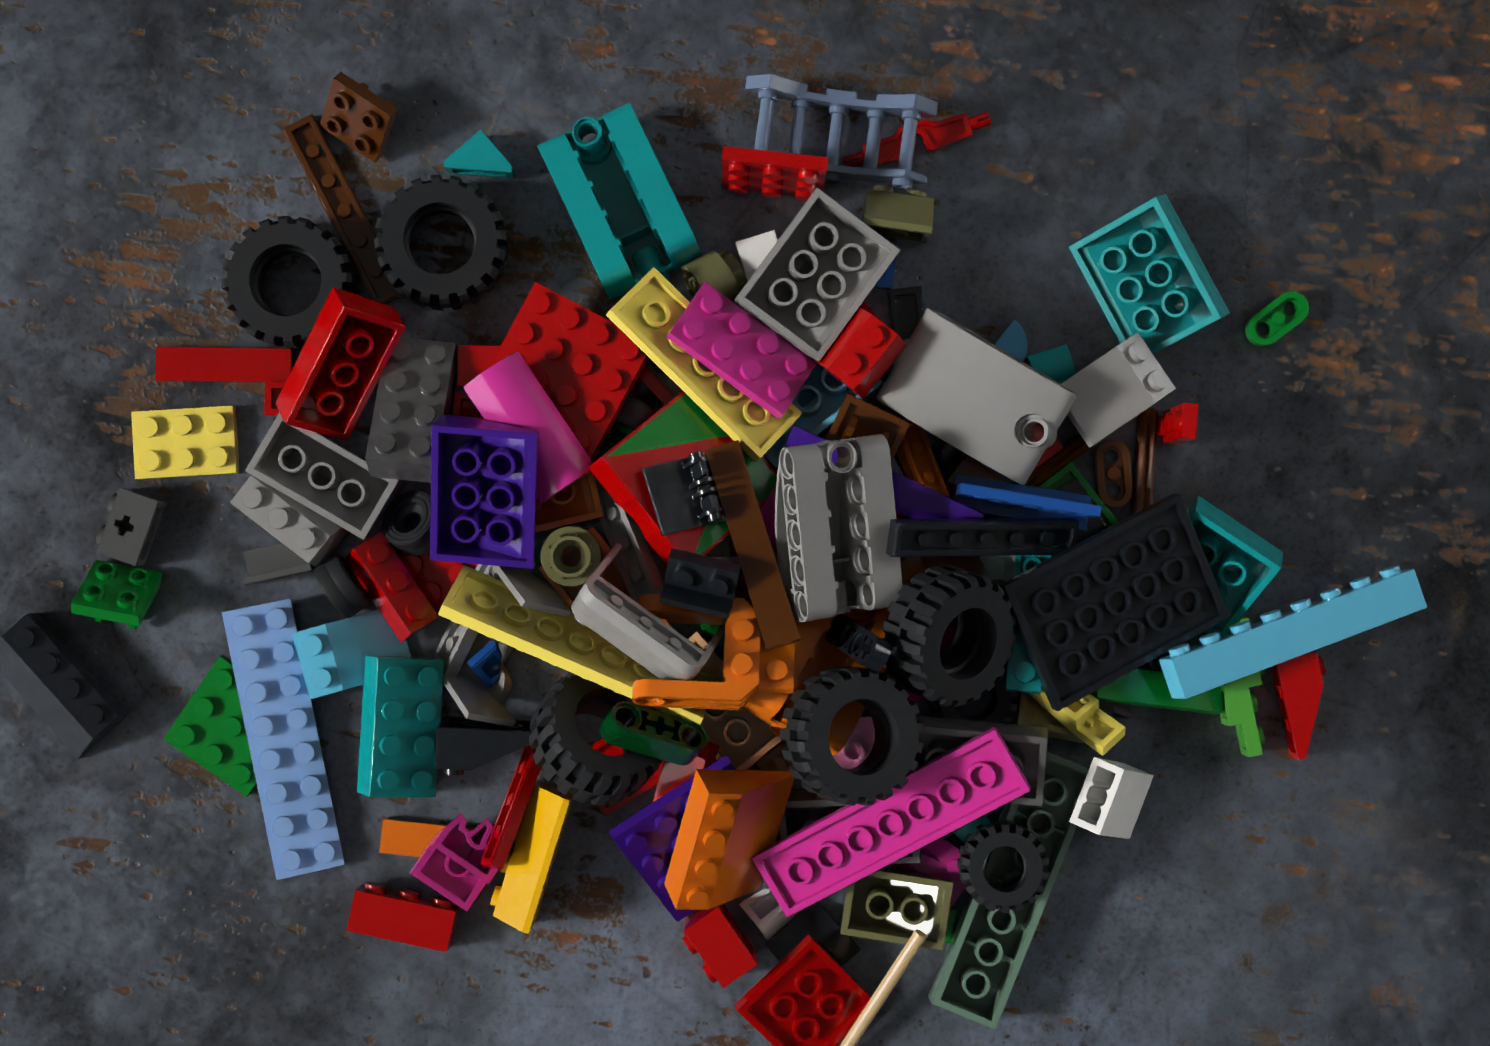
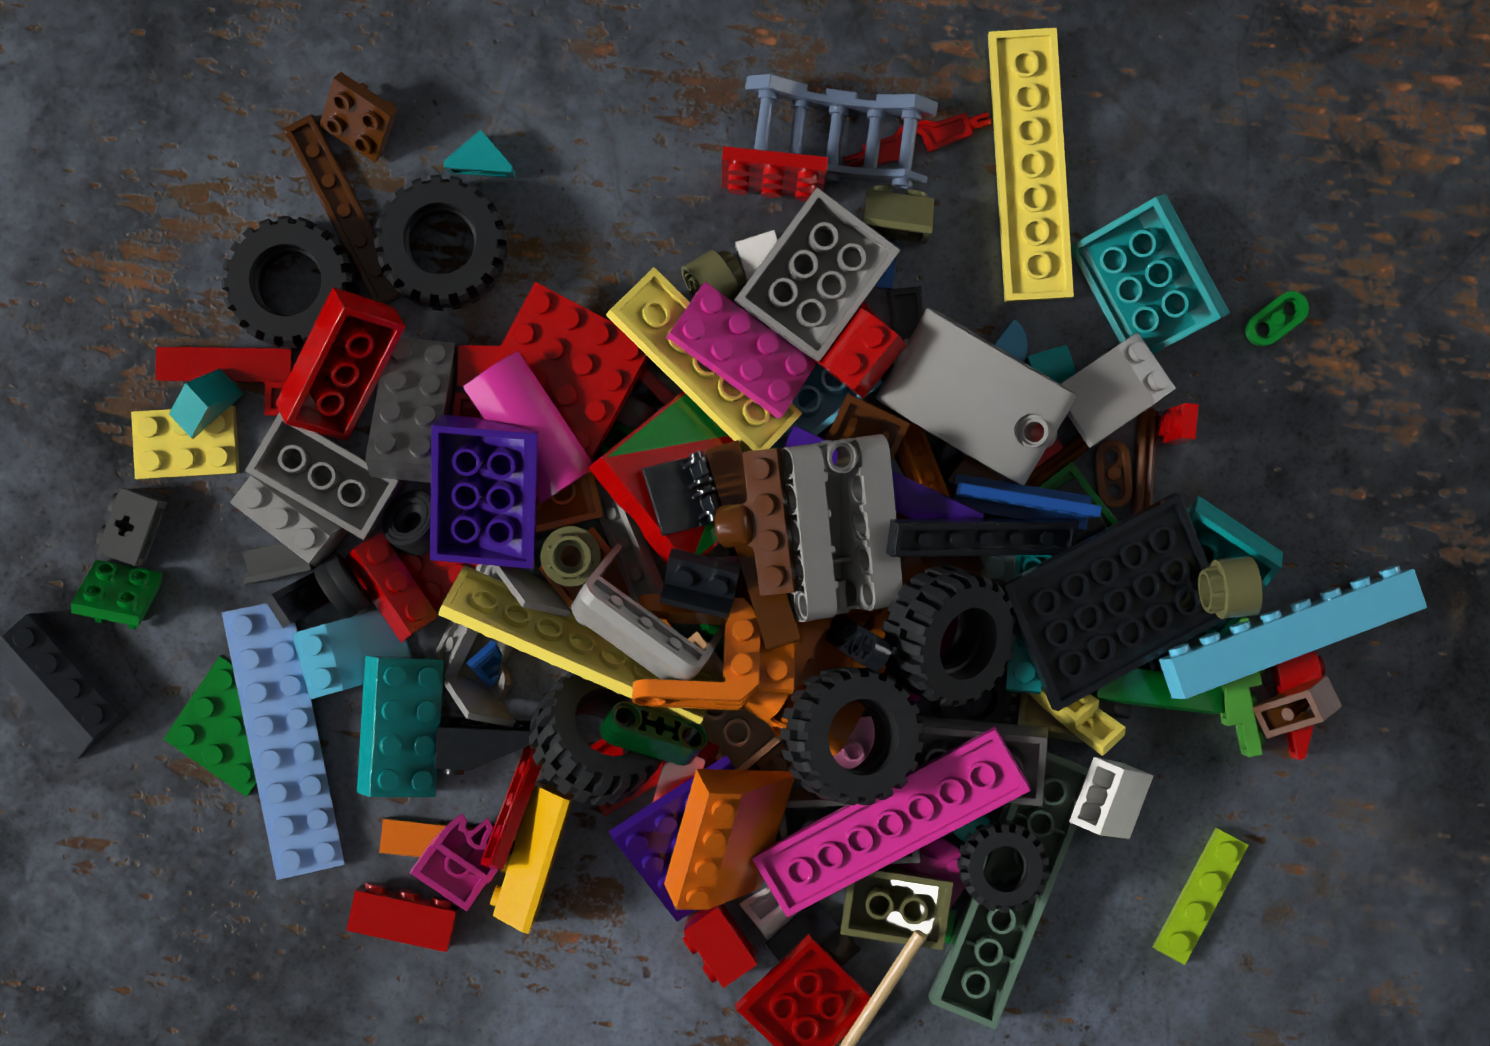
teal panel [537,102,701,300] -> none
none -> teal slope [169,368,244,439]
none -> black plate [265,572,331,629]
none -> reddish brown plate [715,448,798,596]
none -> light yellow plate [988,28,1074,302]
none -> lime plate [1153,828,1249,965]
none -> olive piece [1198,556,1263,619]
none -> reddish brown slope [1252,676,1342,738]

